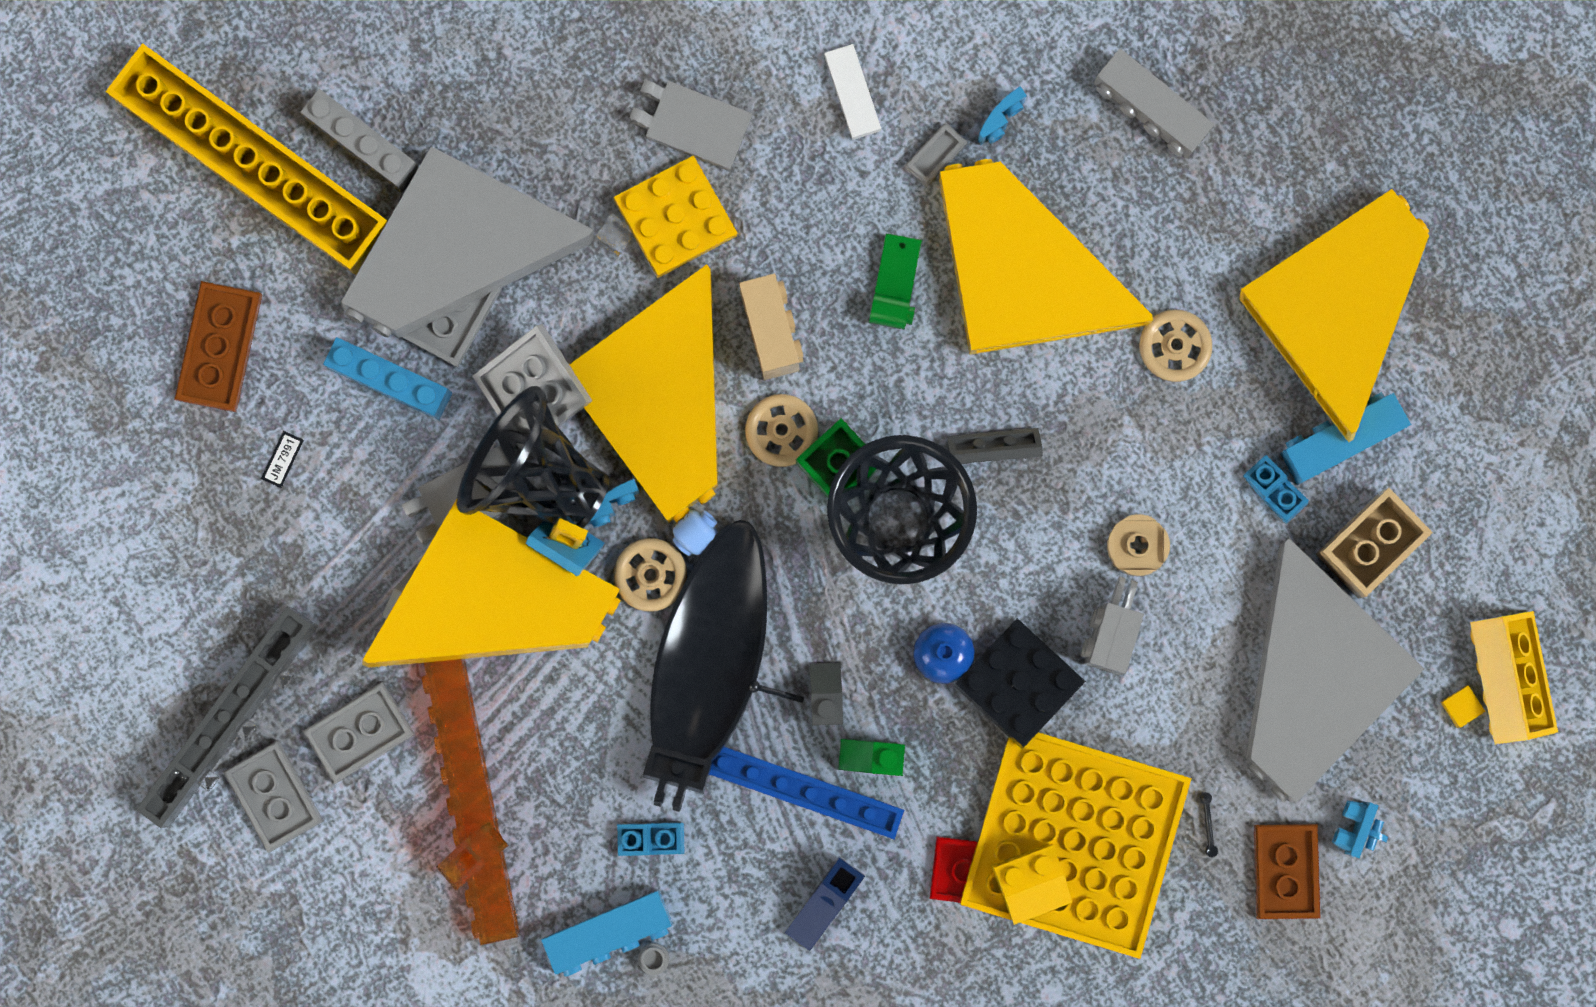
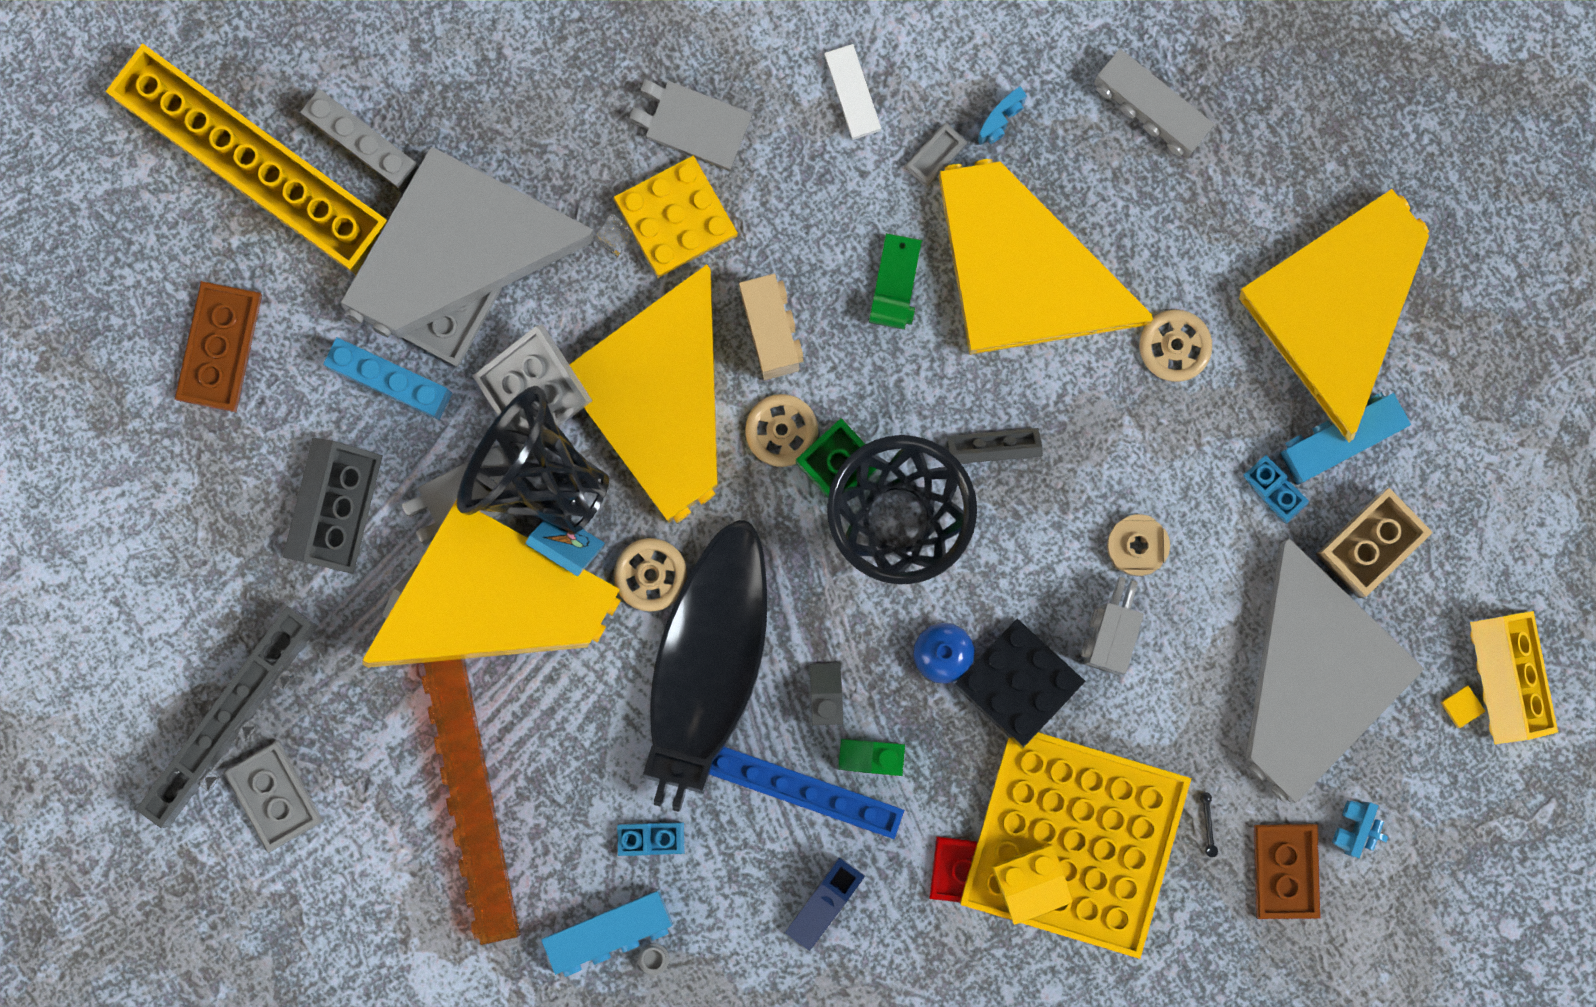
sticker [261,431,304,488] -> none
light grey tile [303,682,415,784] -> none
clear orange slope [436,821,509,891] -> none
yellow tile [549,518,588,550] -> none
dark azure slope [587,479,640,528] -> none
light blue head [673,510,718,556] -> none
black hinge [748,680,804,703] -> none
none -> dark grey slope [283,438,383,574]

